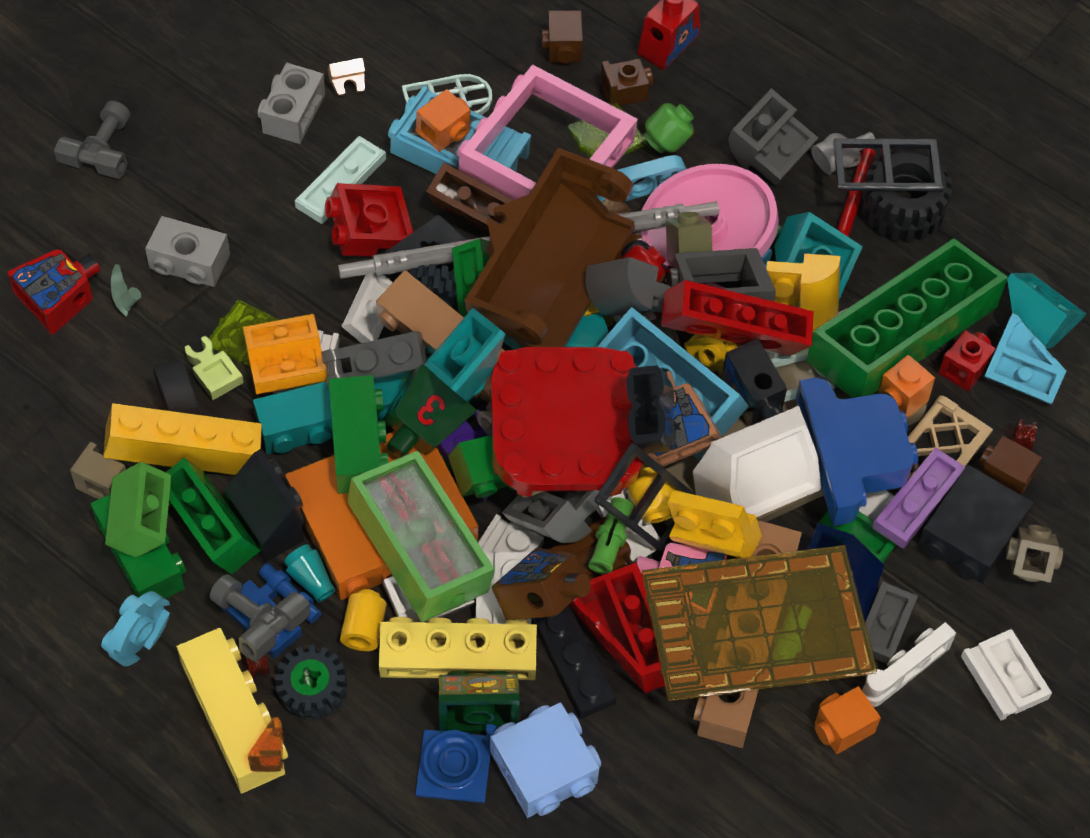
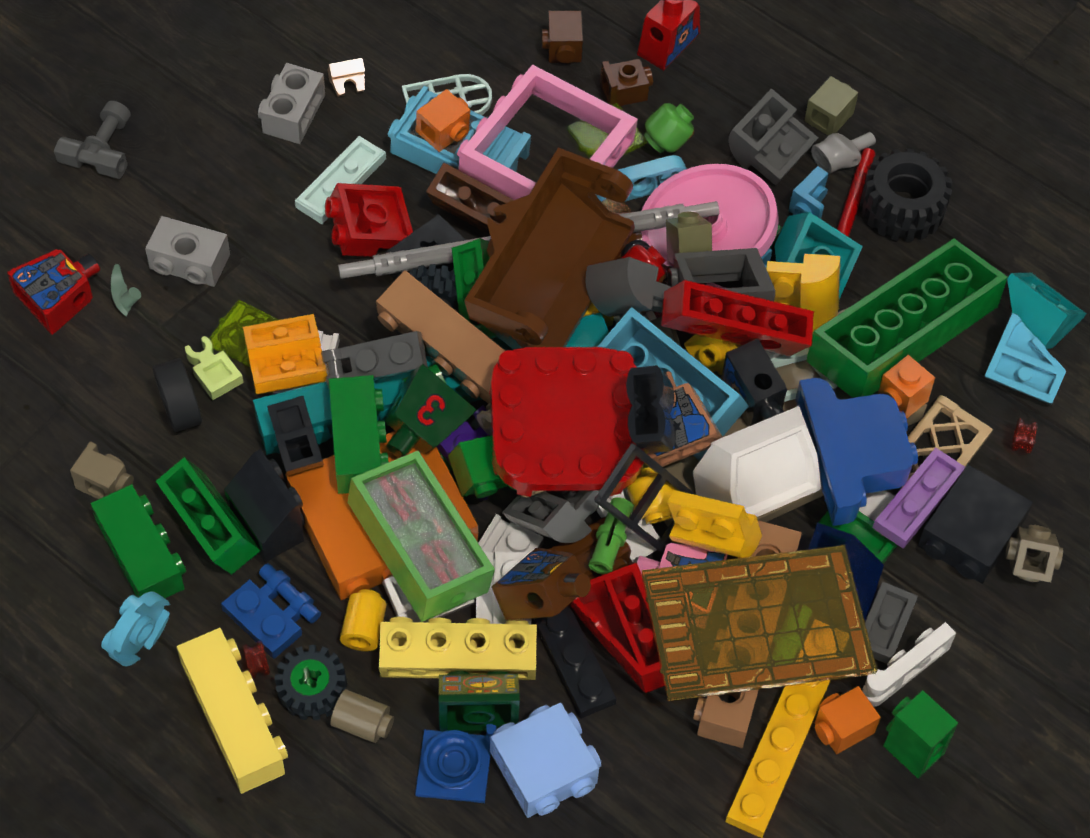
yellow brick [103,403,262,475] -> none
bright green brick [105,462,171,558] -> none
dark grey bar [210,574,310,662] -> none
clear orange slope [248,718,284,772] -> none
teal cone [284,544,336,603] -> none
white plate [342,273,393,343] -> none
teal slope [424,308,506,402] -> none
black window [833,138,944,192] -> none
red brick [938,330,996,392] -> none
white plate [961,629,1052,721] -> none
reddish brown brick [979,436,1042,495] -> none
none -> black brick [267,396,324,476]
none -> dark tan brick [331,689,394,743]
none -> yellow plate [725,621,849,838]
none -> dark azure bracket [788,166,829,219]
none -> olive brick [804,76,859,136]
none -> green brick [883,690,958,779]

